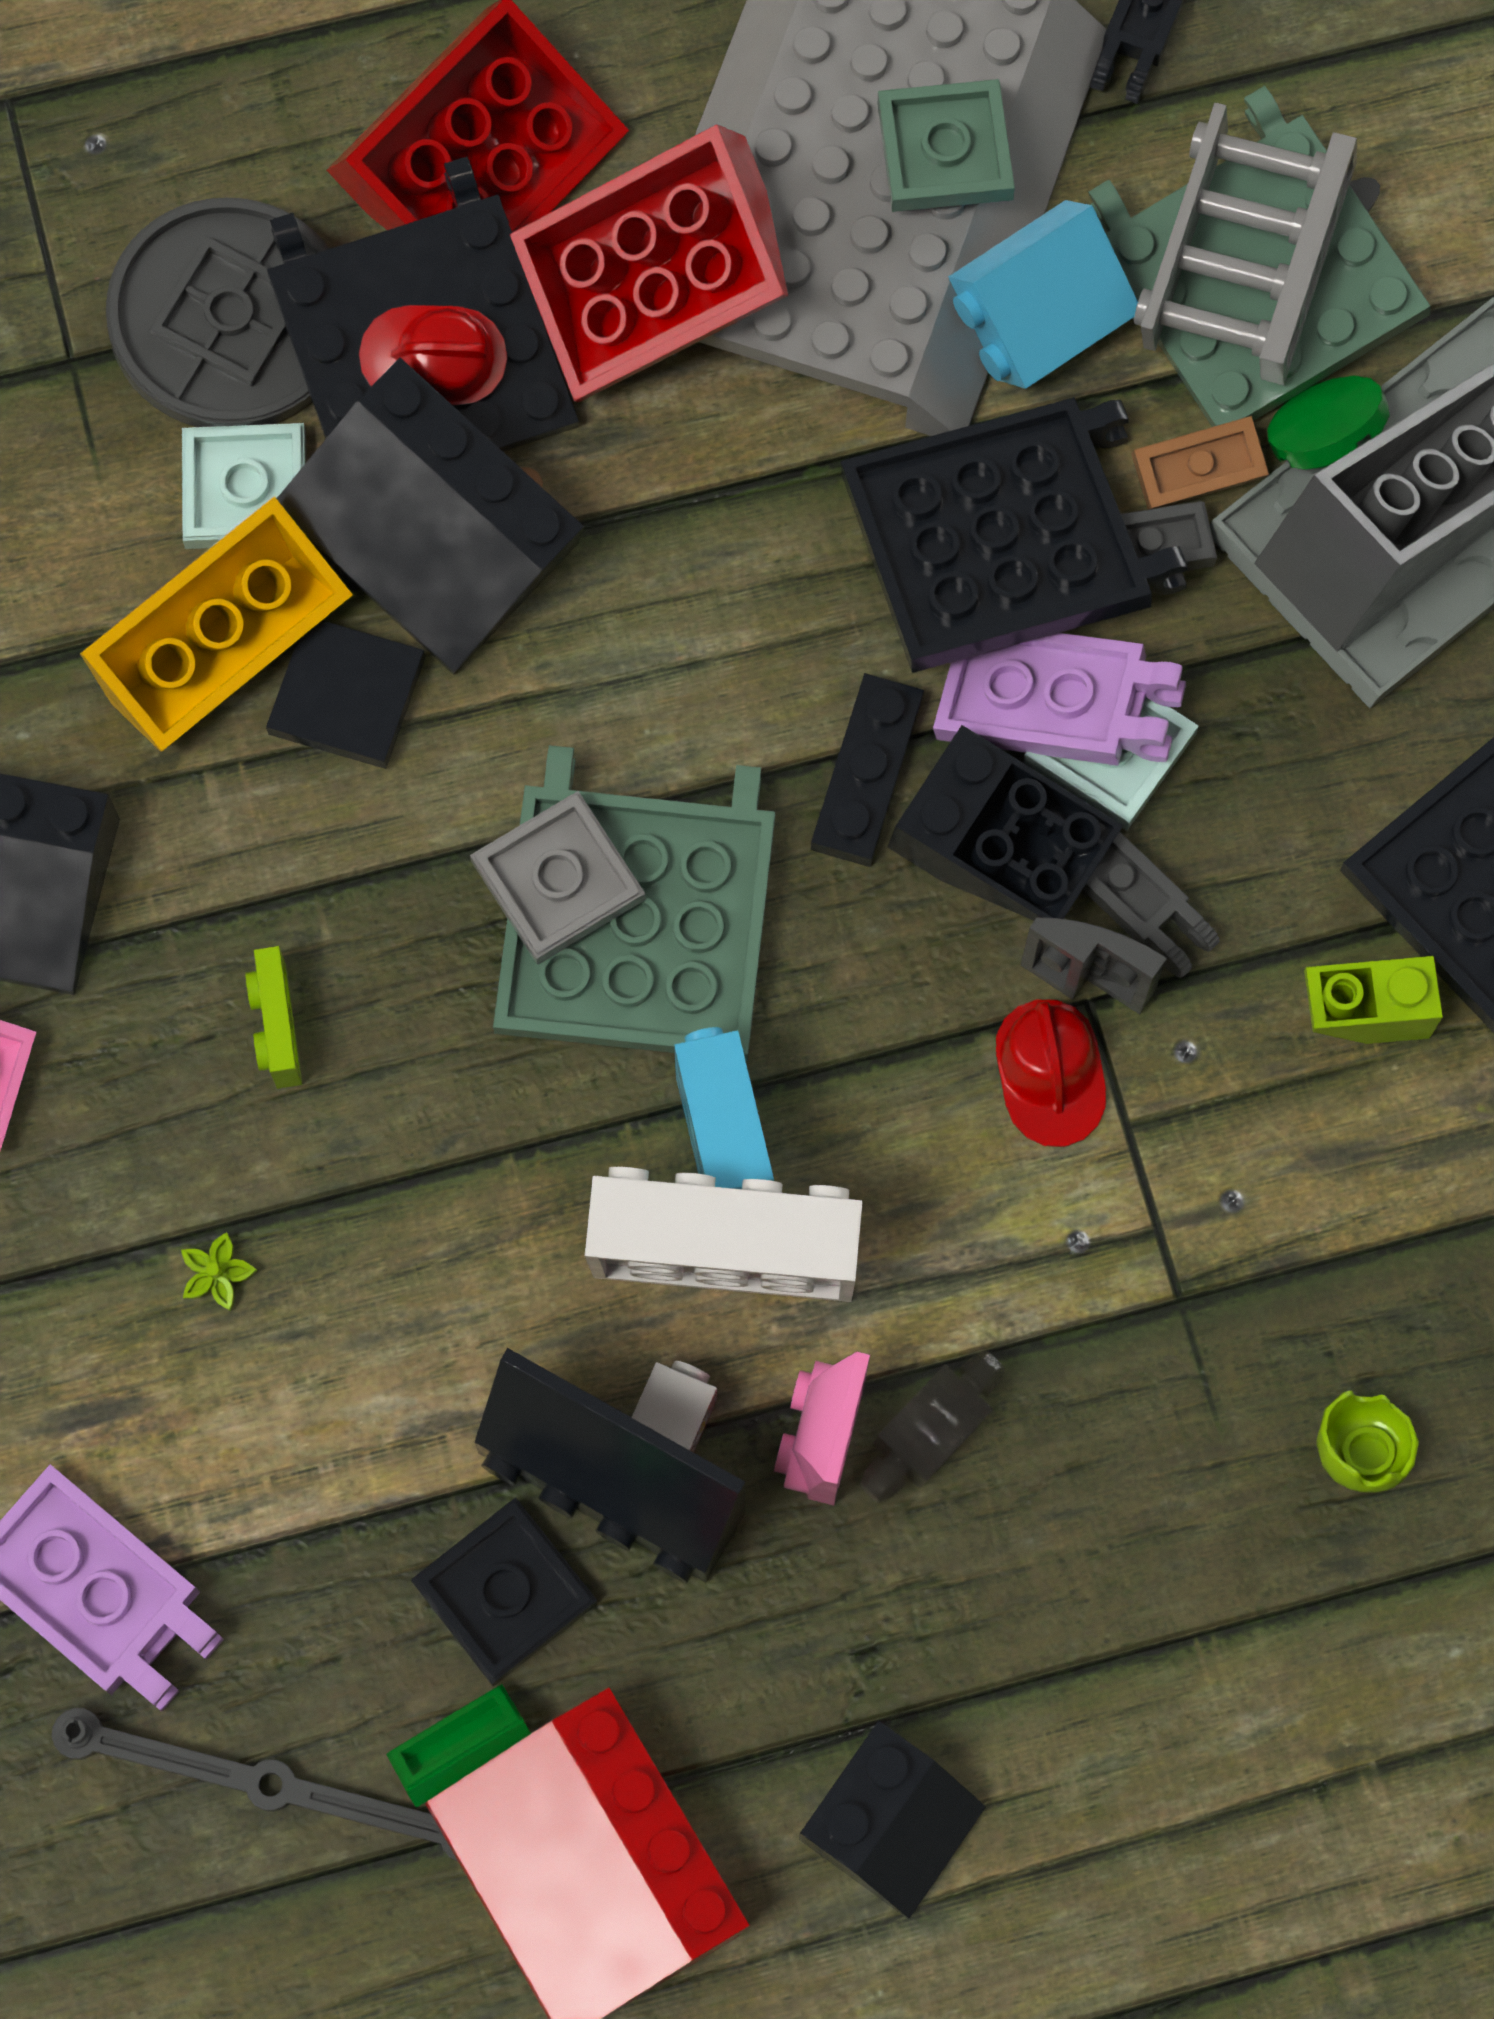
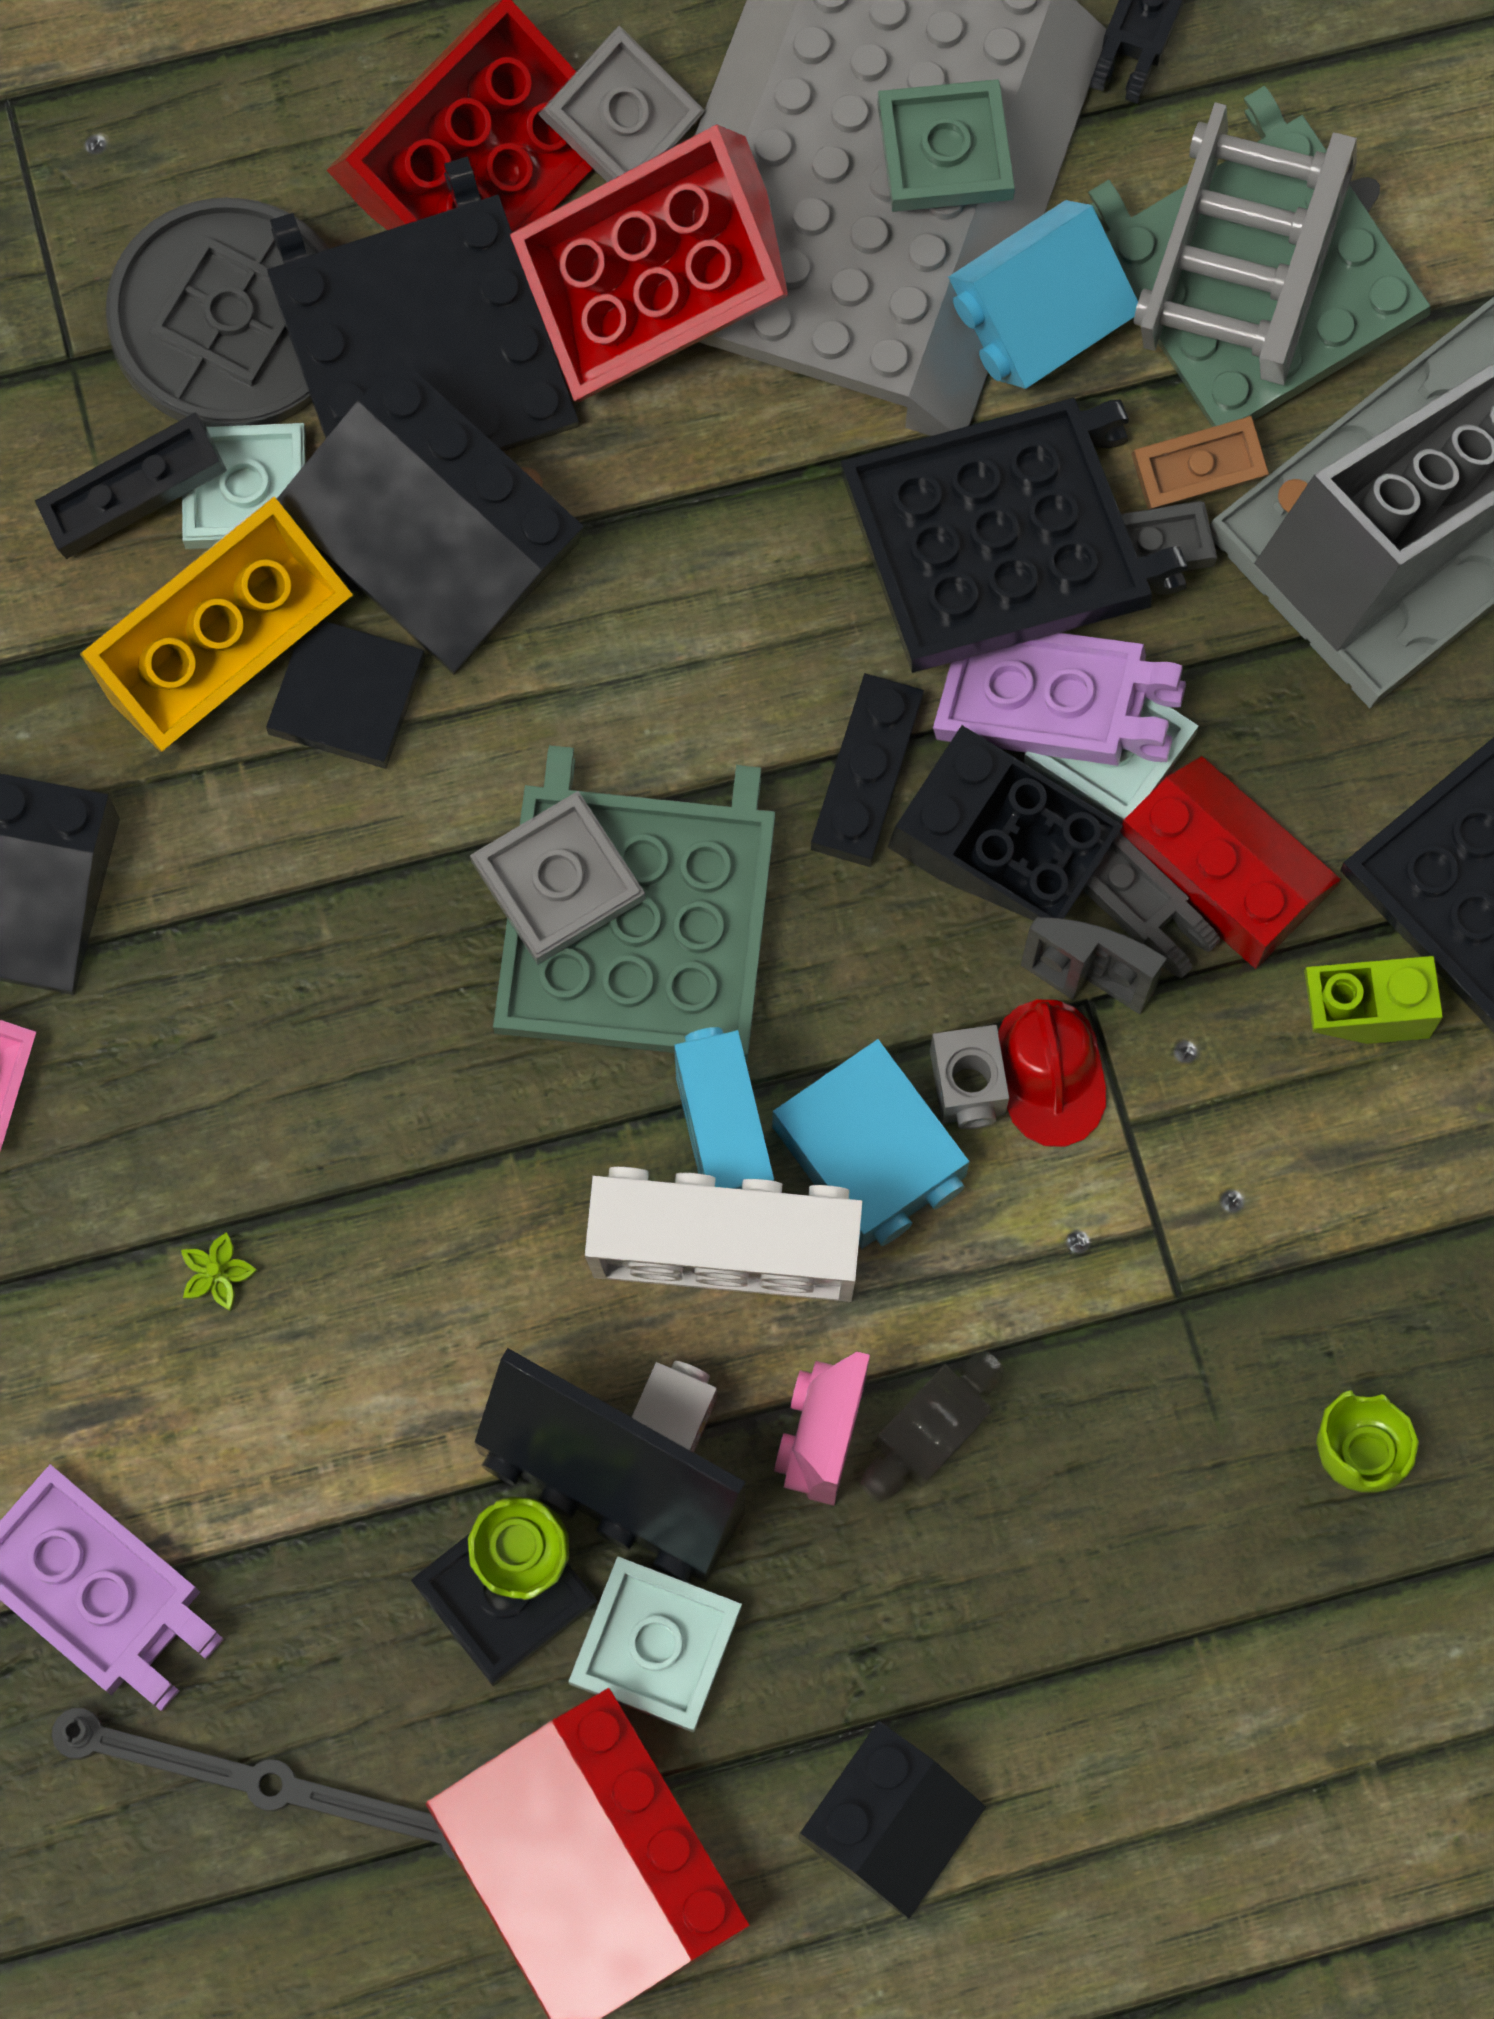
lime plate [245,946,302,1089] -> none
red piece [359,305,507,405] -> none
green tile [386,1684,531,1808] -> none
green tile [1267,375,1390,470] -> none
none -> black plate [35,412,227,559]
none -> lime hair [467,1496,569,1600]
none -> light grey tile [538,26,705,182]
none -> light aqua plate [568,1556,742,1733]
none -> medium azure brick [772,1039,970,1249]
none -> light grey brick [930,1025,1009,1129]
none -> red slope [1120,756,1342,969]
none -> medium nougat sticker [1278,479,1308,513]

